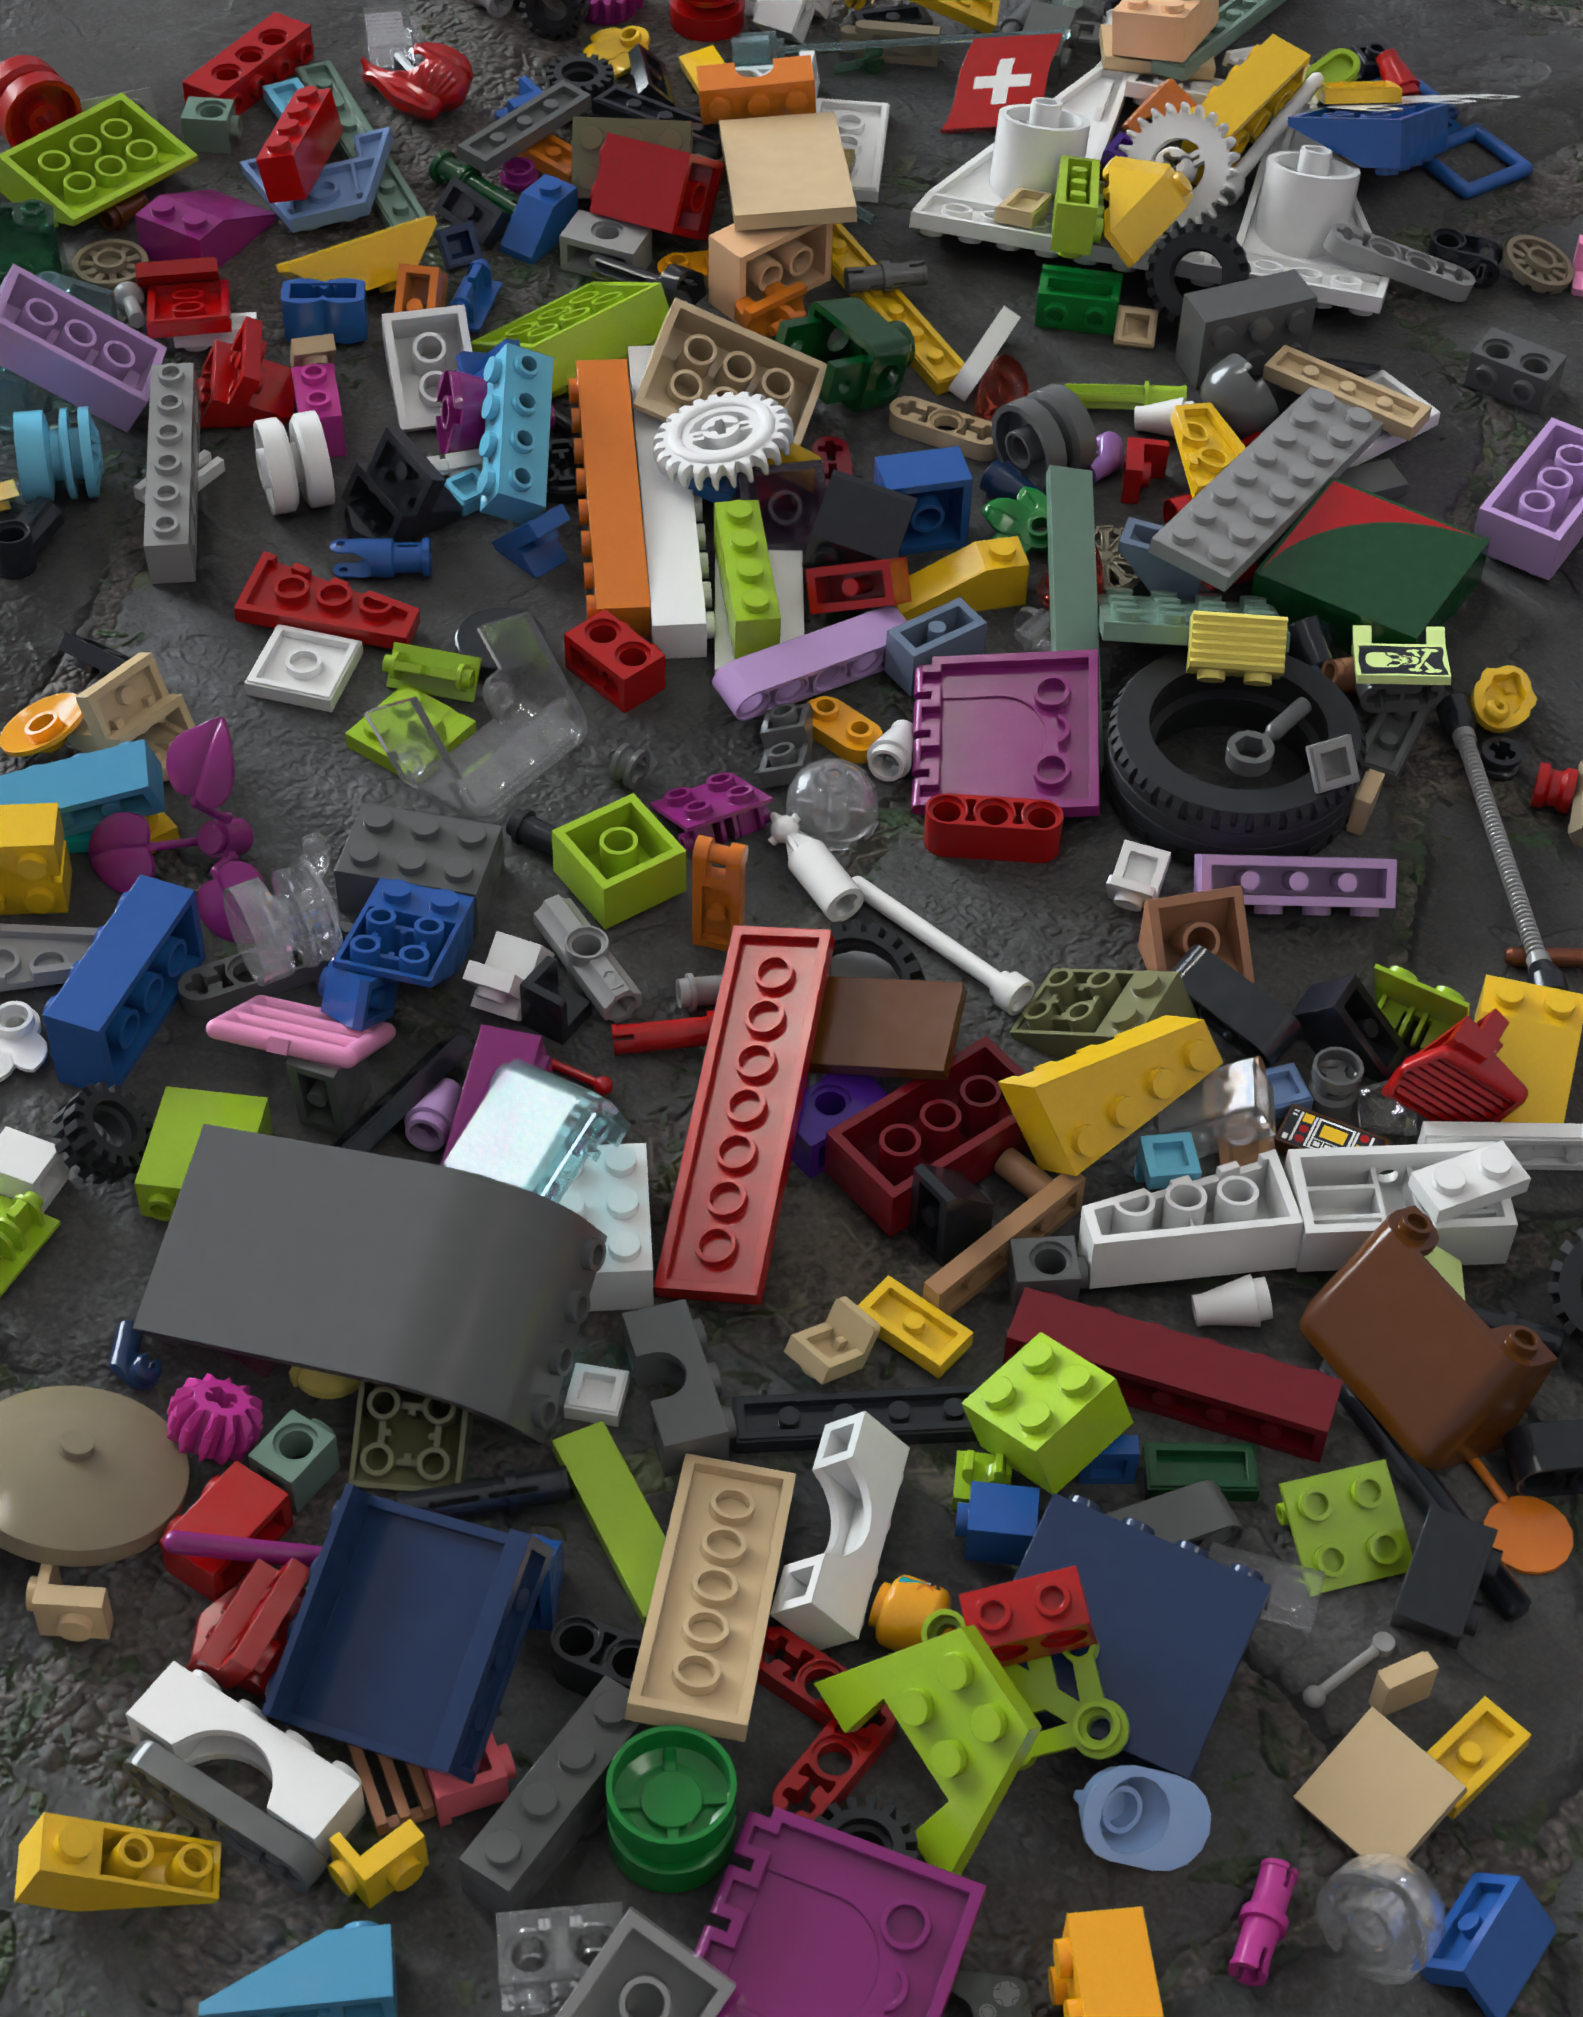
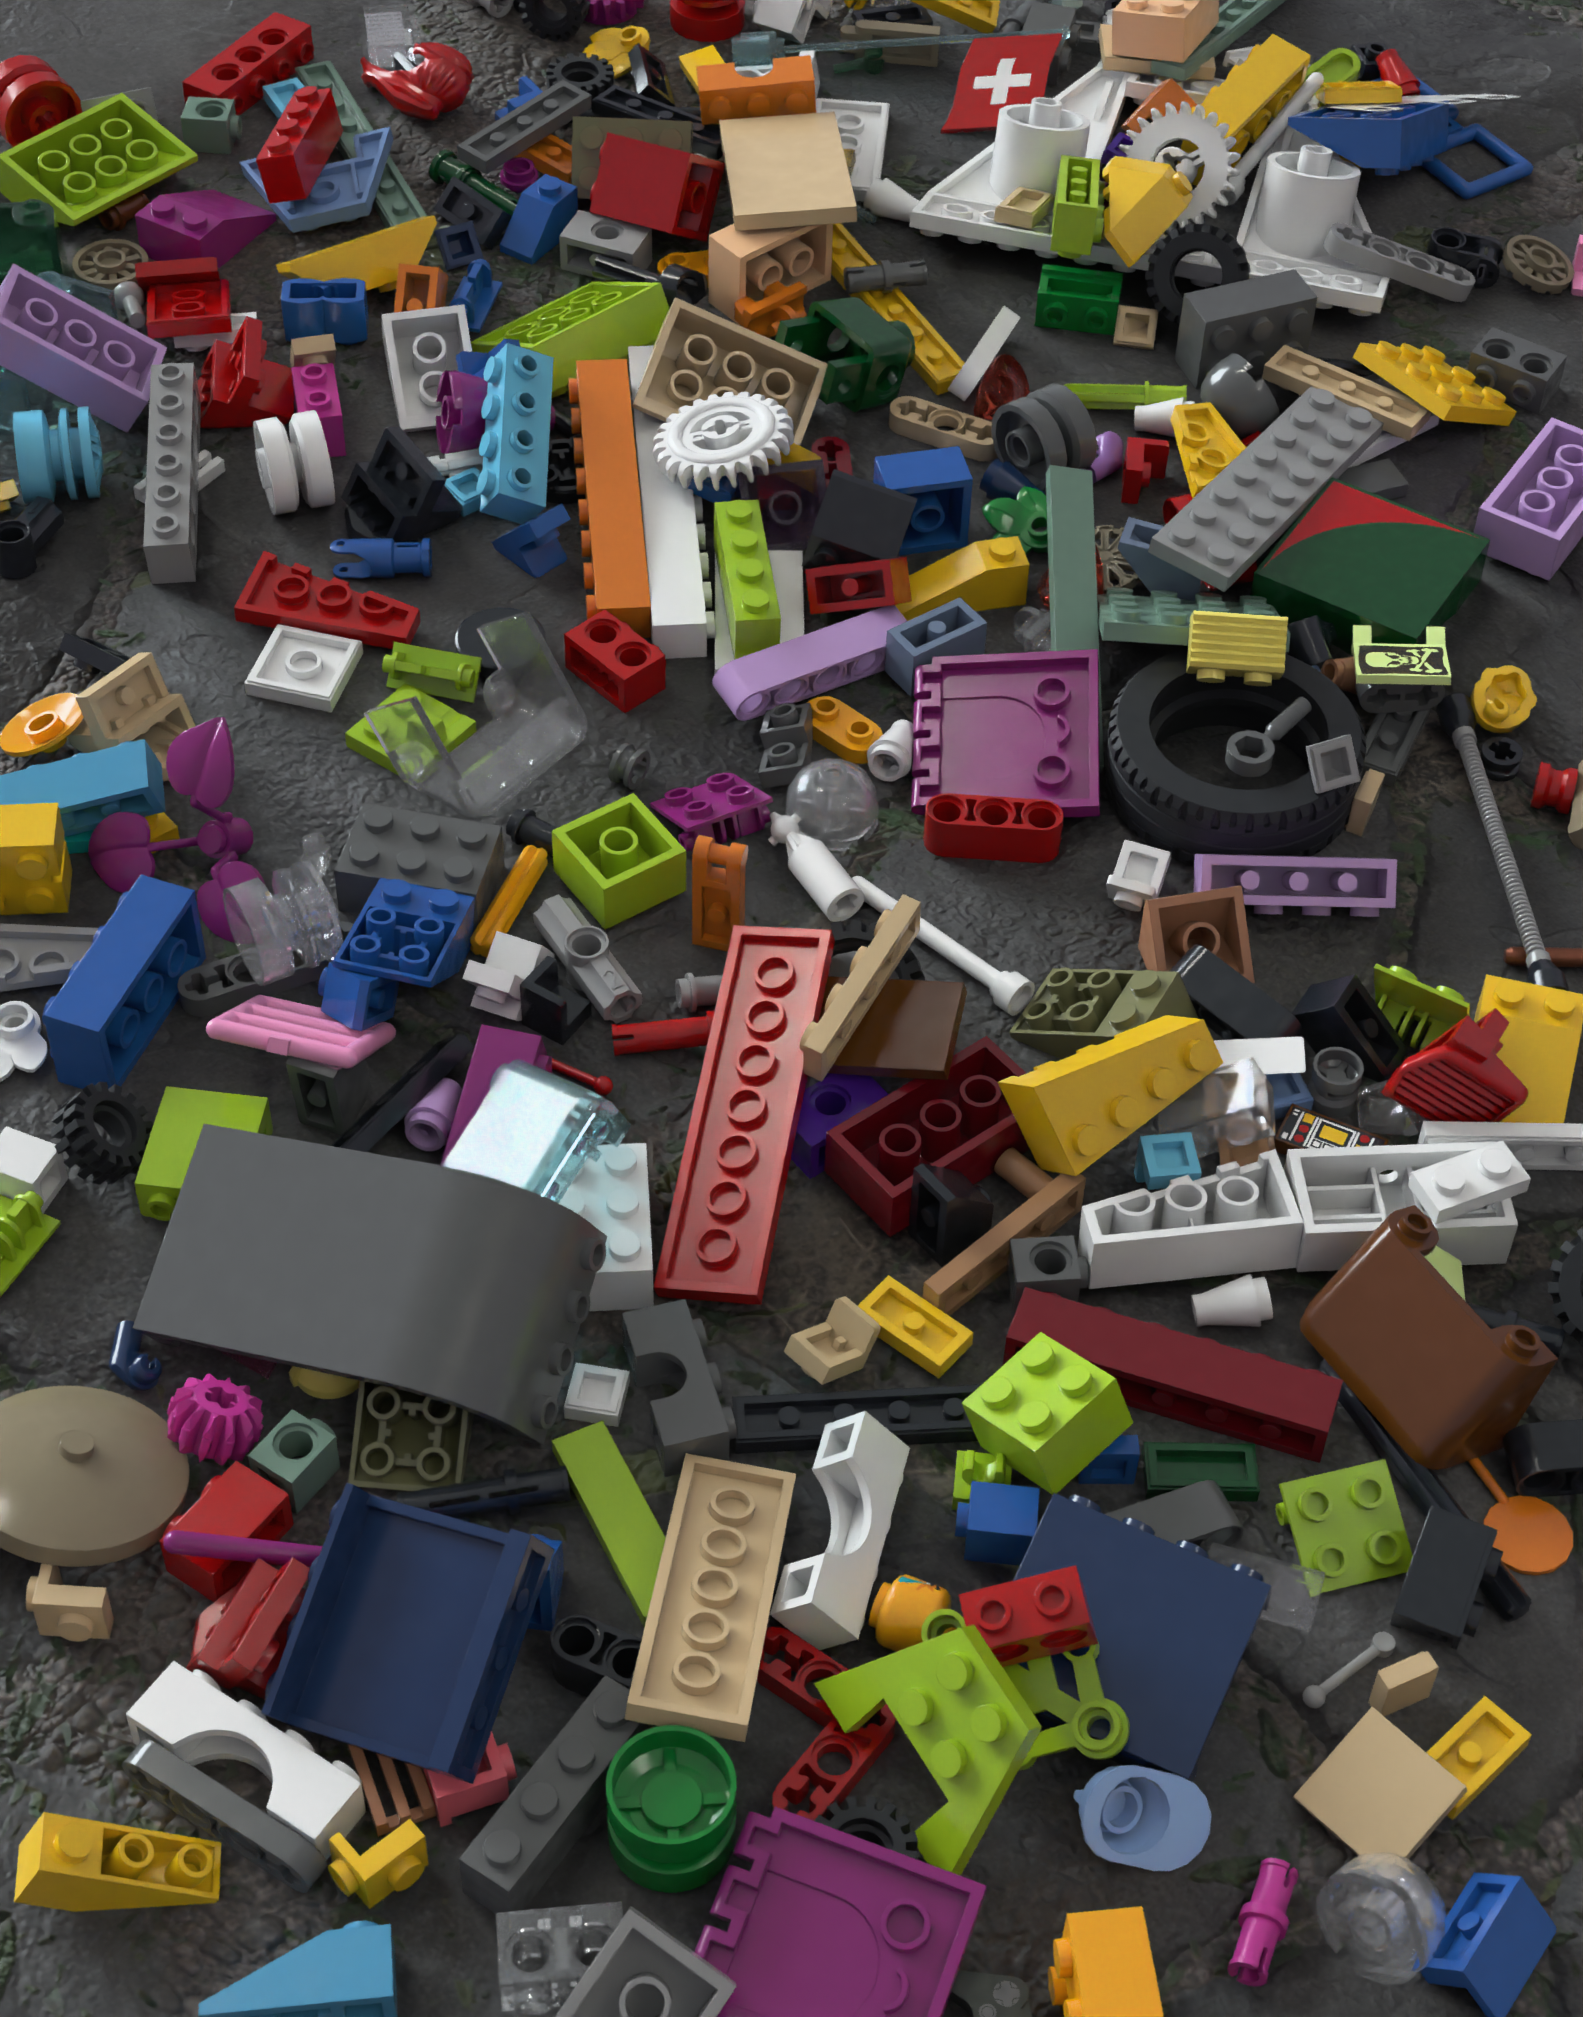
none -> light orange axle [470,845,548,958]
none -> tan plate [799,894,921,1082]
none -> white cone [864,177,919,223]
none -> white sticker [1213,1037,1306,1076]
none -> yellow plate [1353,340,1517,426]

